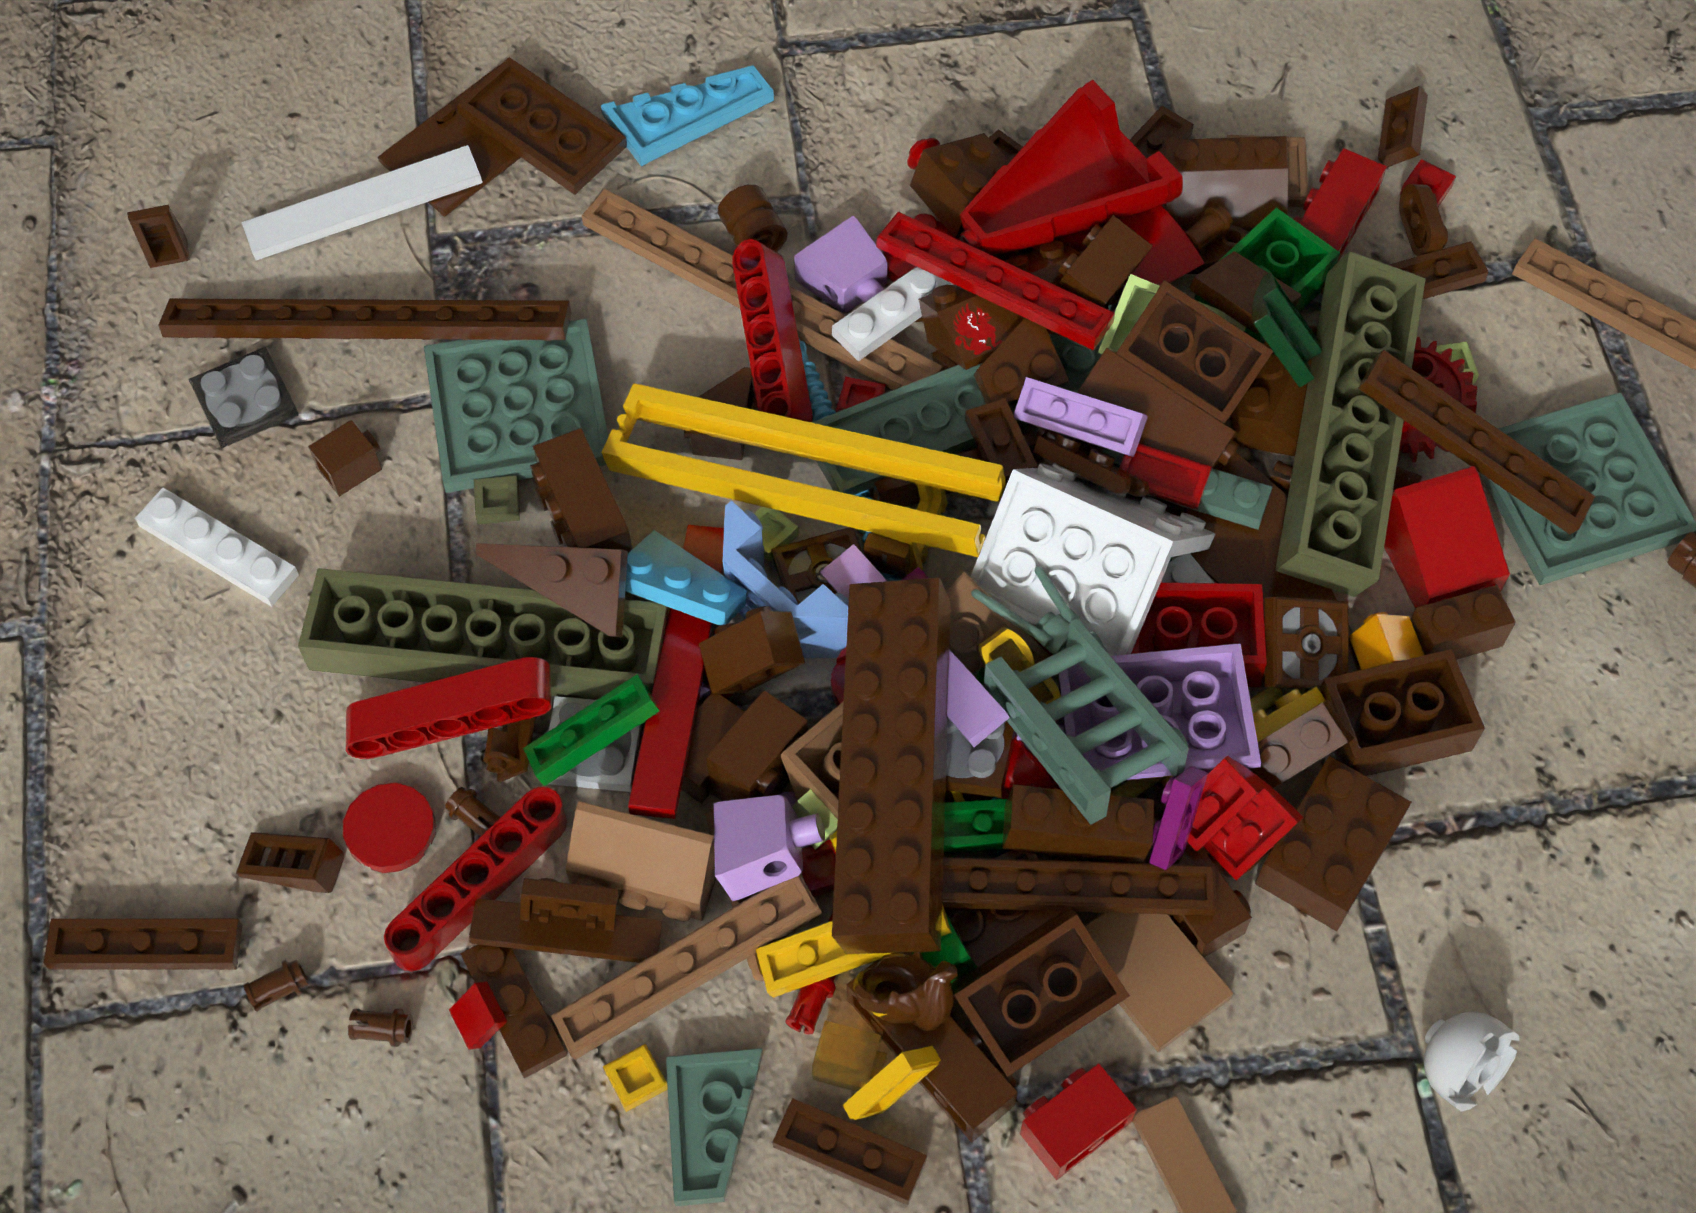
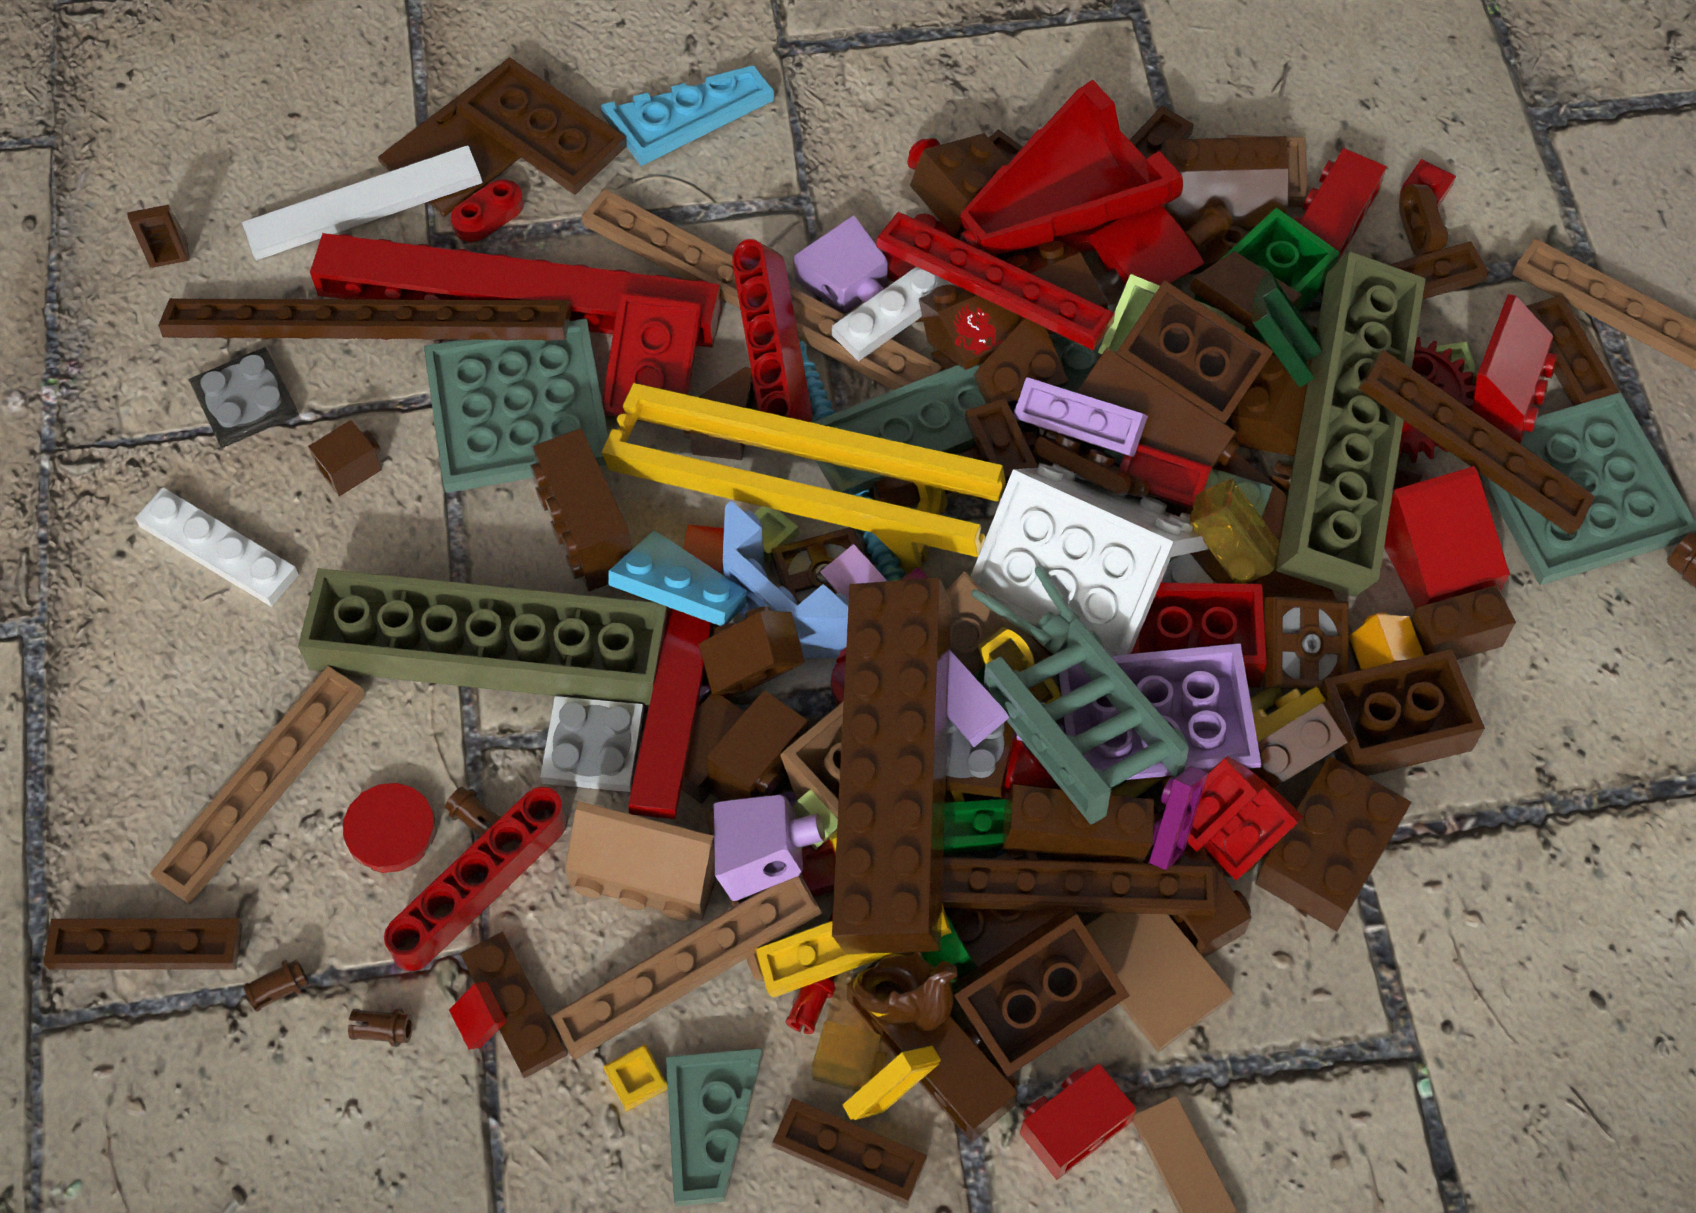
reddish brown slope [236,832,344,893] -> none
red beam [345,657,552,759] -> none
reddish brown bracket [469,878,662,963] -> none
olive plate [474,476,520,525] -> none
reddish brown wing [476,543,628,637] -> none
reddish brown hinge [483,716,538,782] -> none
green plate [523,674,660,786] -> none
reddish brown wheel [717,184,788,252] -> none
red tile [836,376,886,413] -> none
reddish brown tile [864,533,910,578] -> none
reddish brown brick [1058,215,1152,308] -> none
reddish brown plate [1378,86,1428,167] -> none
white cylinder [1424,1011,1519,1112] -> none
none -> medium nougat plate [150,666,366,905]
none -> red brick [310,233,722,348]
none -> red plate [451,179,524,242]
none -> red tile [602,292,703,422]
none -> clear yellow brick [1189,479,1280,584]
none -> red slope [1472,294,1558,444]
none -> reddish brown plate [1526,295,1619,406]

